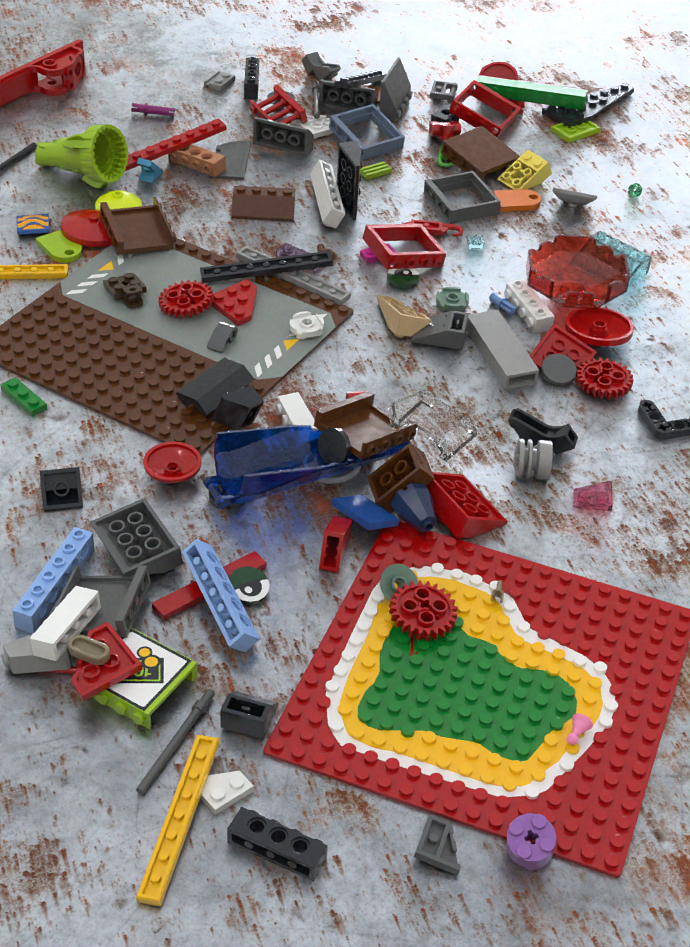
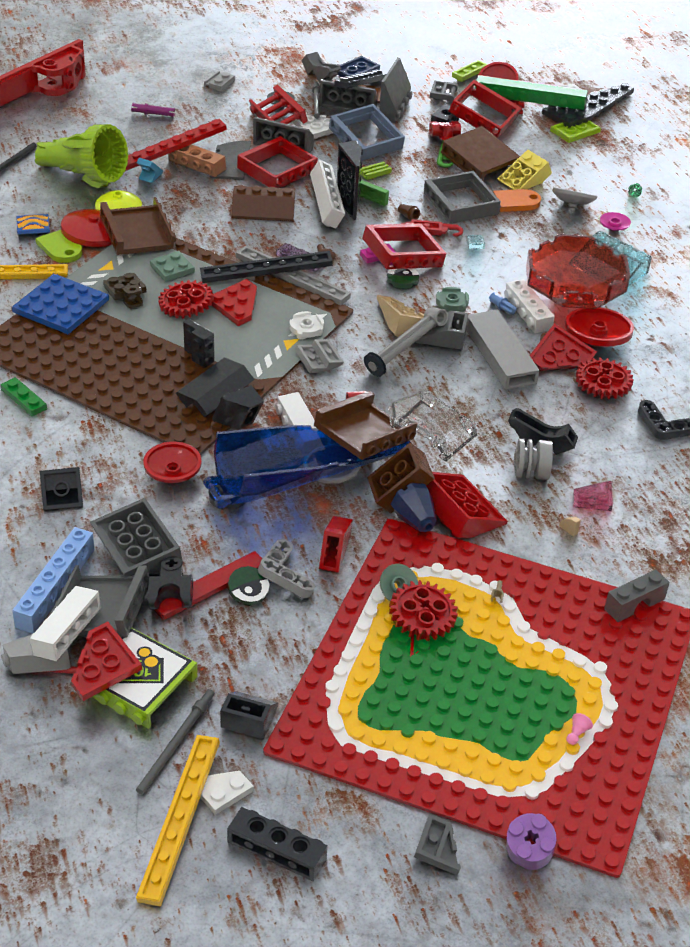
dark tan tile [68,635,110,665] -> none
light blue brick [182,539,260,652] -> none
dark grey panel [207,322,238,353] -> none
black brick [244,57,260,99] -> none
black tile [318,427,351,466] -> none
blue tile [331,495,400,530] -> none
dark grey tile [541,354,576,386] -> none
none -> blue plate [12,274,109,334]
none -> black piece [147,556,193,610]
none -> sand green plate [150,251,195,282]
none -> black plate [183,319,214,368]
none -> red window [237,136,318,188]
none -> light grey beam [258,539,315,598]
none -> light grey slope [295,339,344,374]
none -> dark blue plate [338,55,381,78]
none -> bright green plate [359,180,389,206]
none -> light grey piece [364,307,448,377]
none -> reddish brown cone [398,204,420,221]
none -> lime plate [452,60,487,82]
none -> tan tile [559,517,581,537]
none -> dark pink dish [600,212,631,231]
none -> dark grey arch [604,569,670,622]

